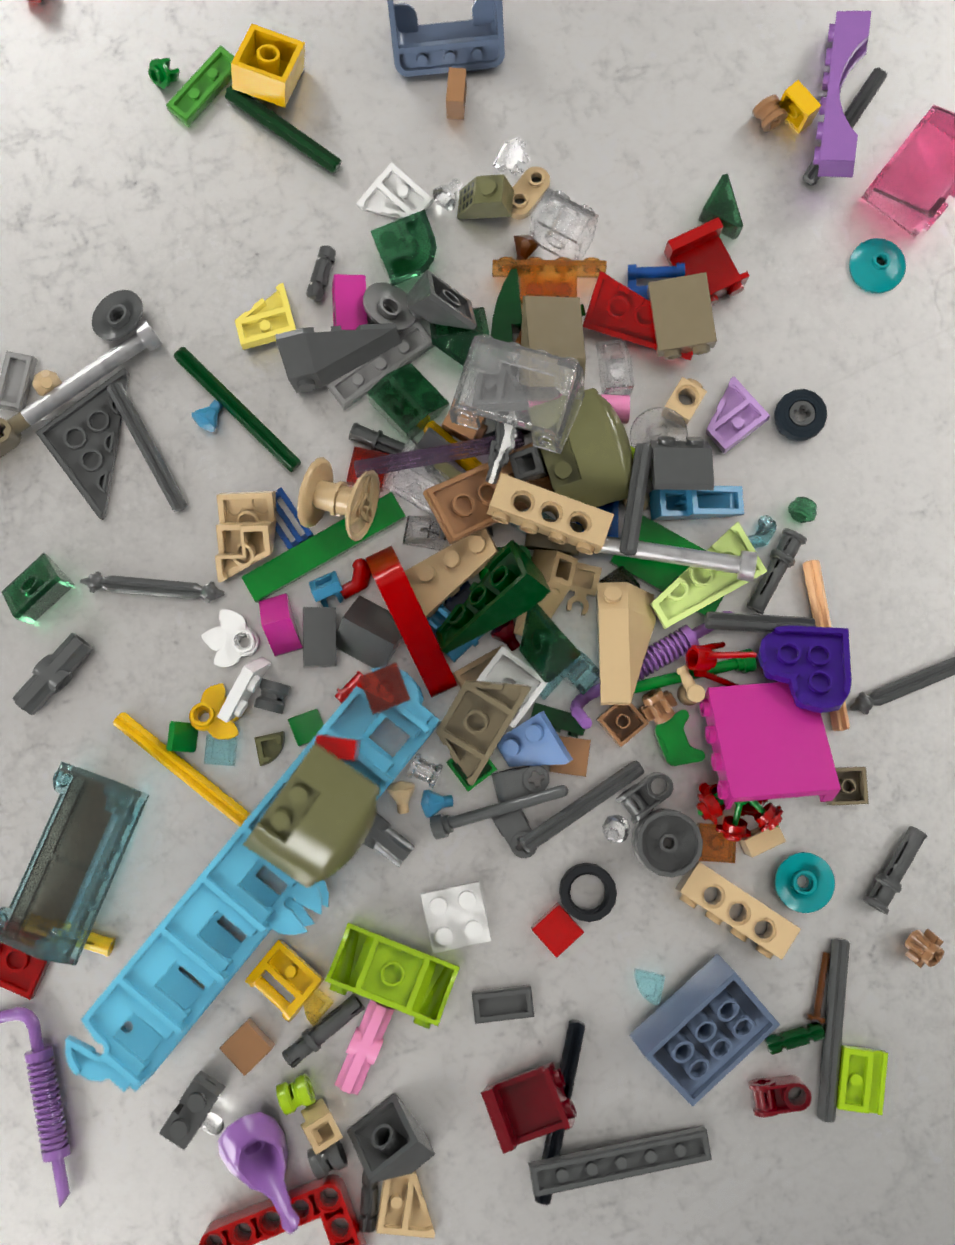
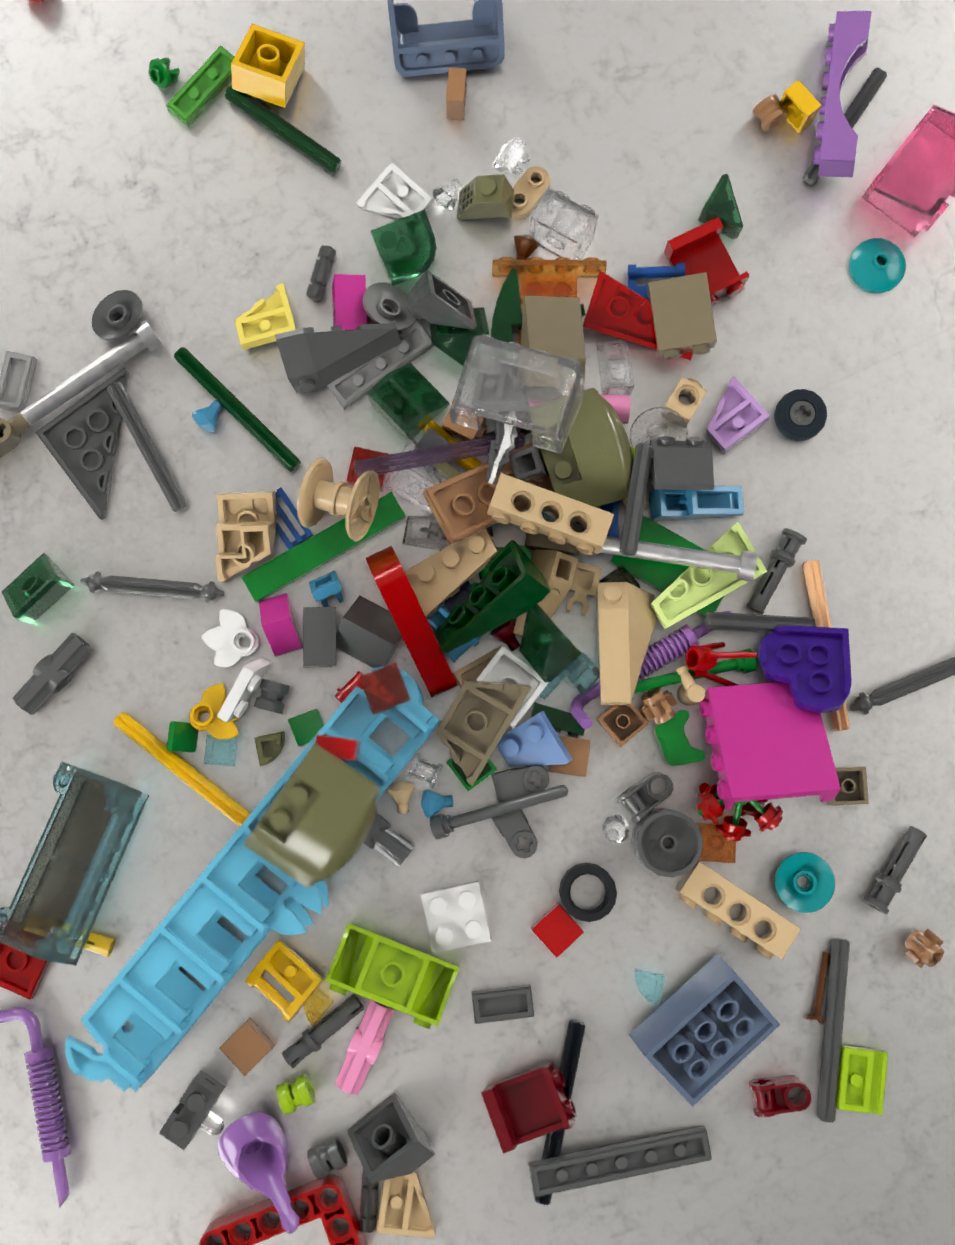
tan rock [33,370,62,396] -> none
tan brick [300,1098,343,1155] -> none
red arm [340,558,371,600] -> none
dark grey axle [349,422,406,459] -> none
dark grey axle [520,761,644,852] -> none
tan piece [738,826,786,857] -> none
clear light blue arm [747,515,777,549] -> none
dark green axle [765,1022,825,1055] -> none
clear green plate [788,497,817,523] -> none

